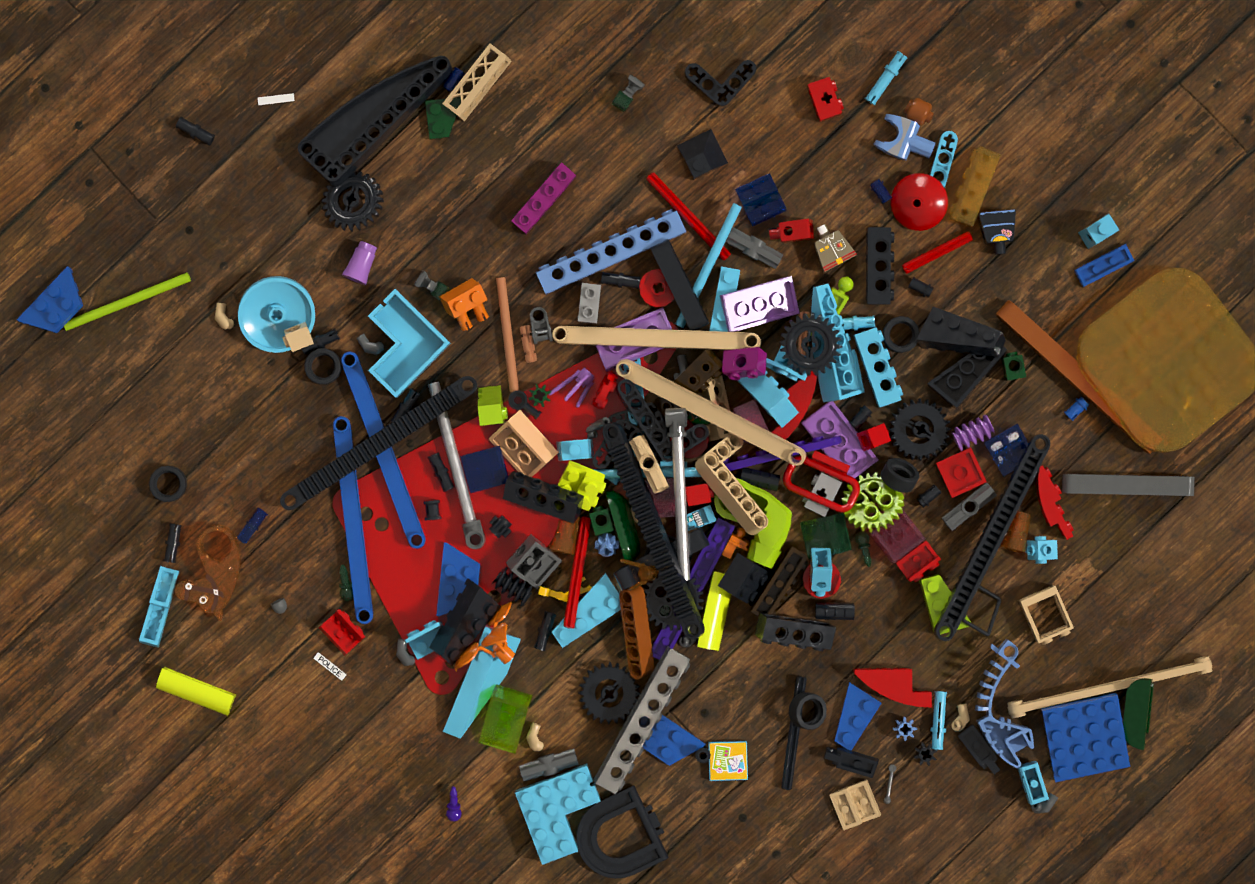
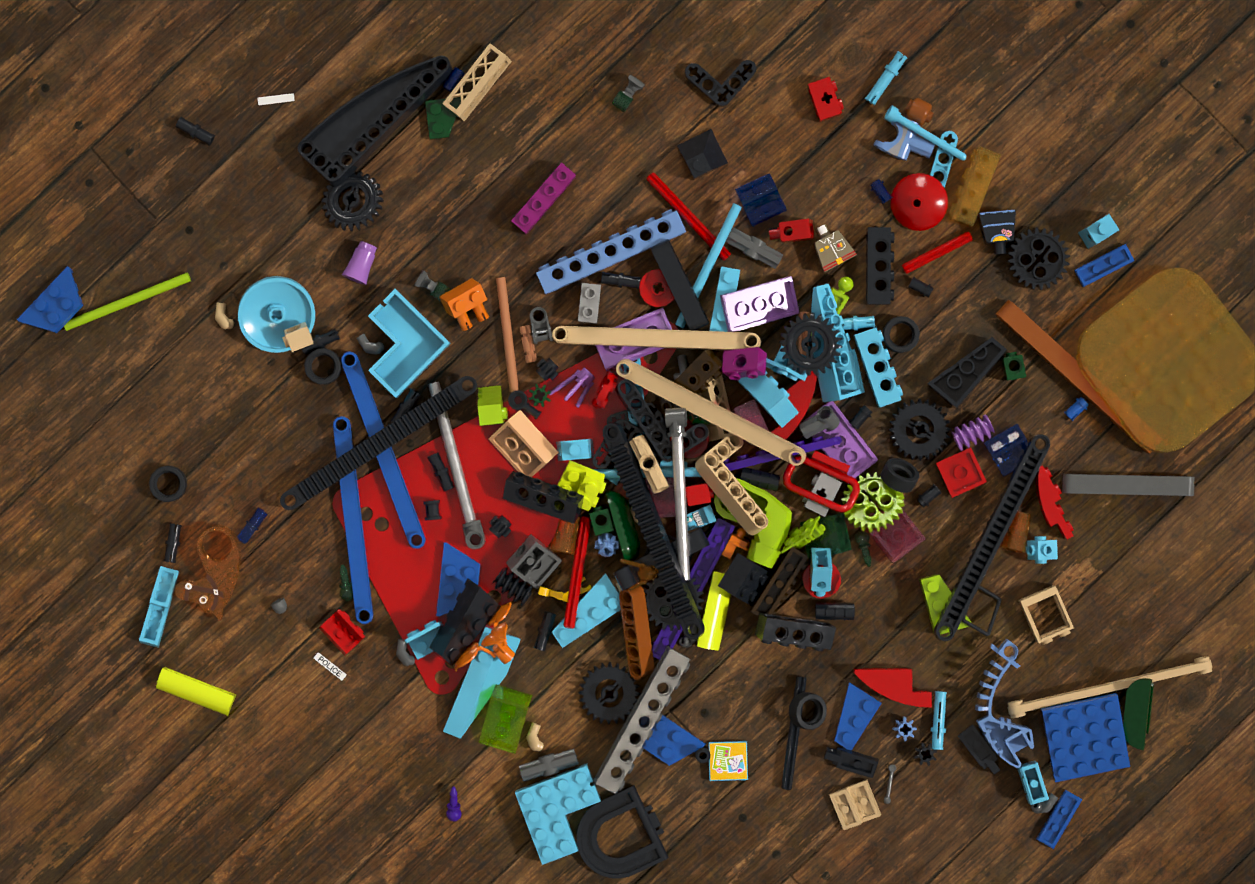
clear blue slope [460,446,509,493] -> none
dark grey arm [586,417,610,439] -> none
red brick [857,423,891,451] -> none
red bracket [895,540,941,582] -> none
black wedge [917,307,1006,357] -> none
dark grey piece [942,482,997,531] -> none
tan arm [951,703,970,731] -> none
none -> black gear [536,358,559,381]
none -> lime hinge [781,516,826,553]
none -> dark grey piece [799,406,840,439]
none -> medium azure piece [884,105,967,161]
none -> black gear [1007,228,1070,290]
none -> blue tile [1036,789,1082,849]

